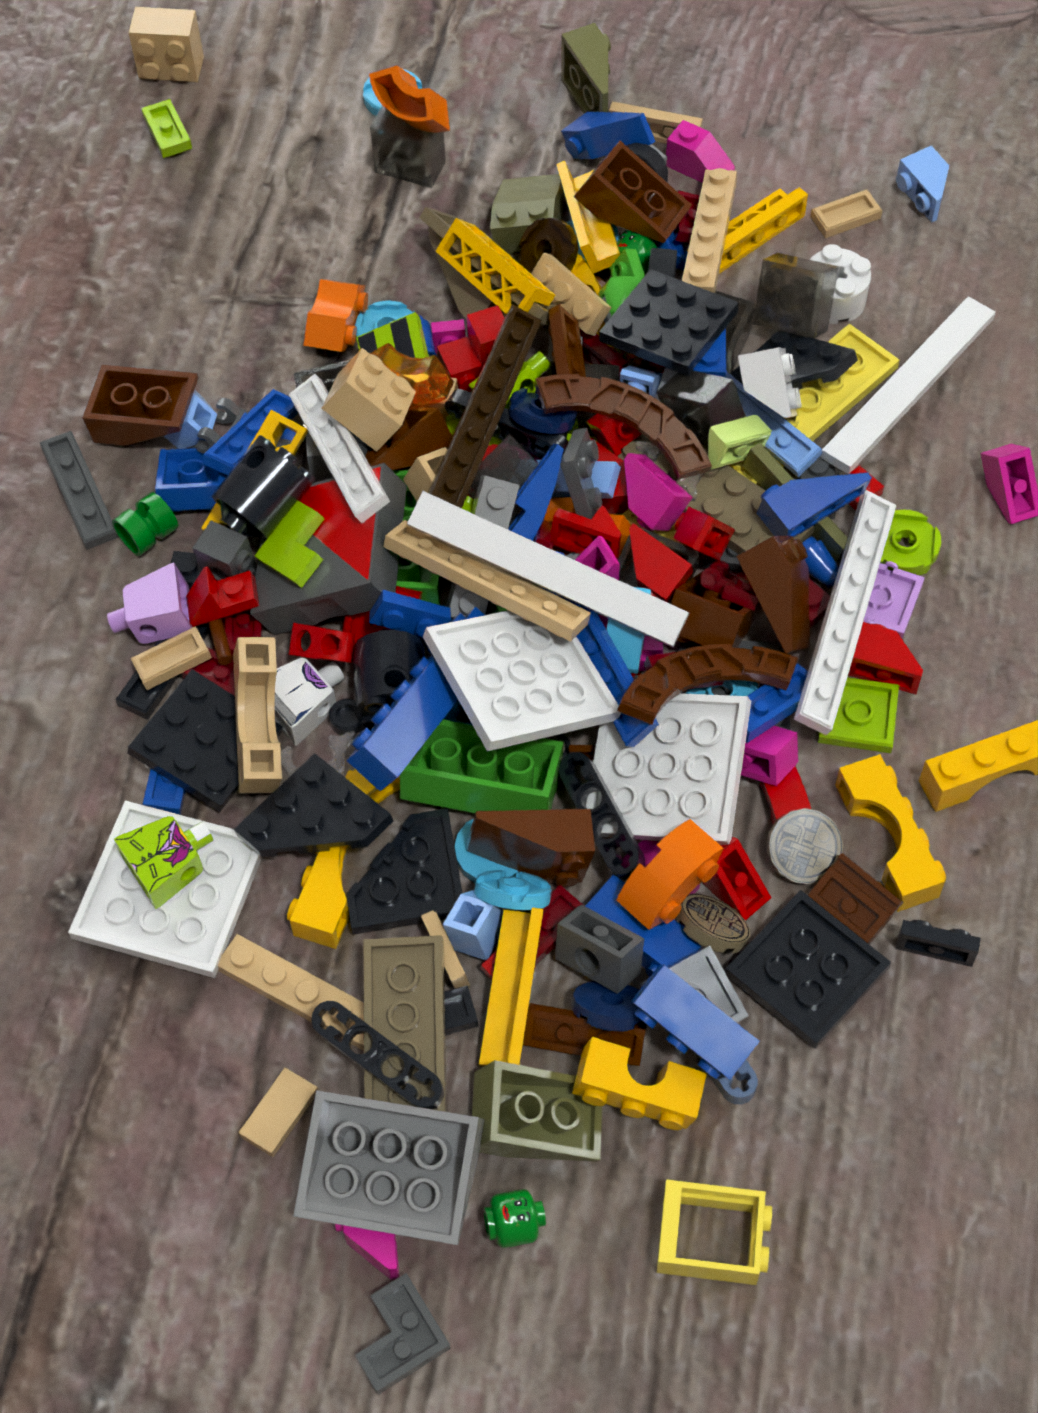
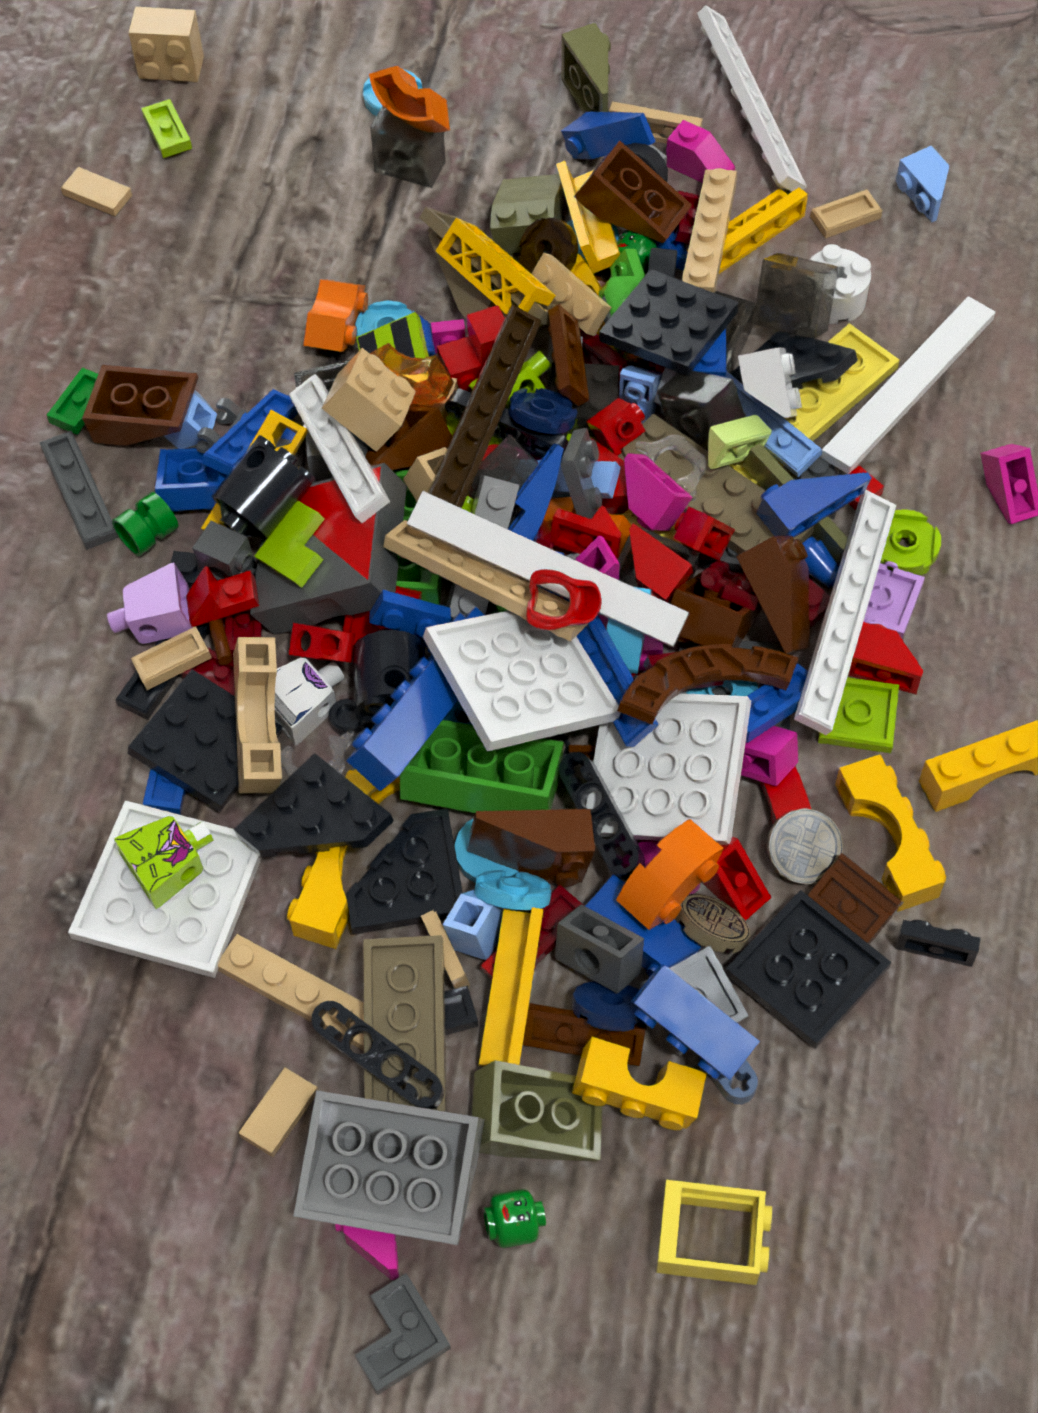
reddish brown tile [534,374,712,480] -> none
none -> green plate [46,367,98,435]
none -> tan tile [61,167,132,216]
none -> red piece [526,569,602,630]
none -> white plate [697,5,807,191]

